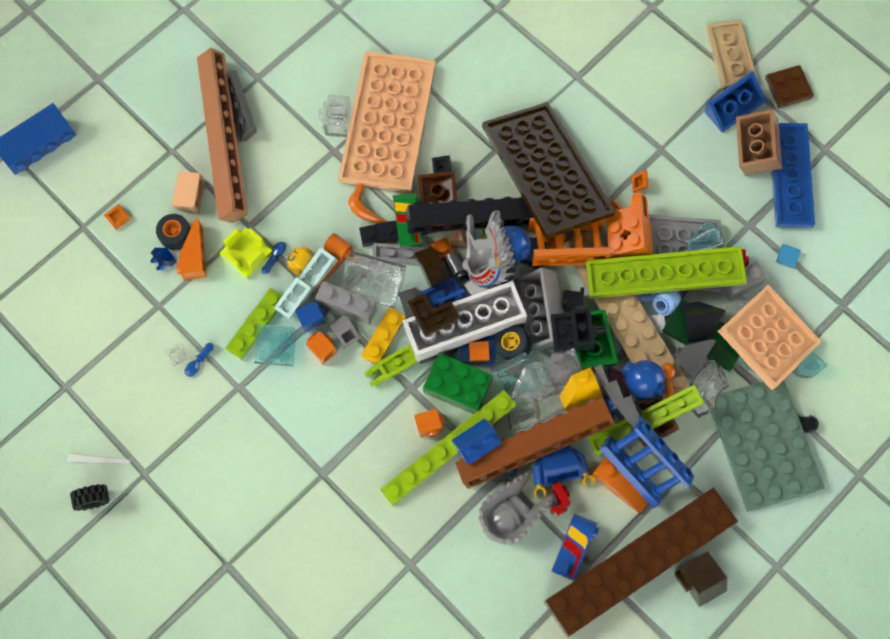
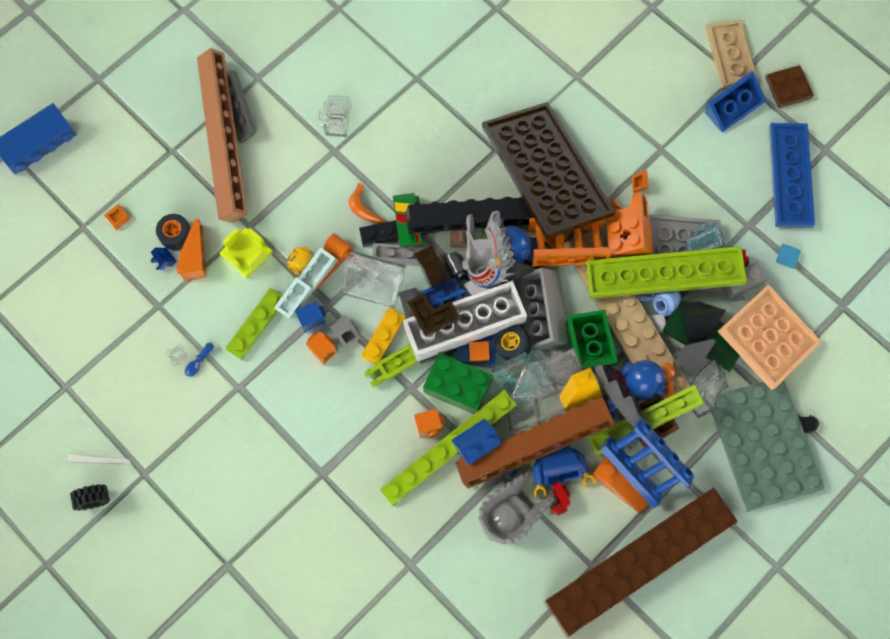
light nougat brick [172,171,205,214] -> none
clear light blue plate [254,324,296,366] -> none
blue piece [261,242,286,274] -> none
light grey brick [315,281,377,325] -> none
light nougat plate [338,51,435,193] -> none
reddish brown slope [418,171,457,204] -> none
orange plate [429,237,454,261] -> none
black tile [432,155,452,173] -> none
black plate [550,308,606,353] -> none
blue door [551,514,599,581] -> none
black panel [562,287,585,311] -> none
dark brown plate [674,551,727,607] -> none
medium nougat brick [736,109,782,176] -> none
clear light blue brick [792,351,828,378] -> none

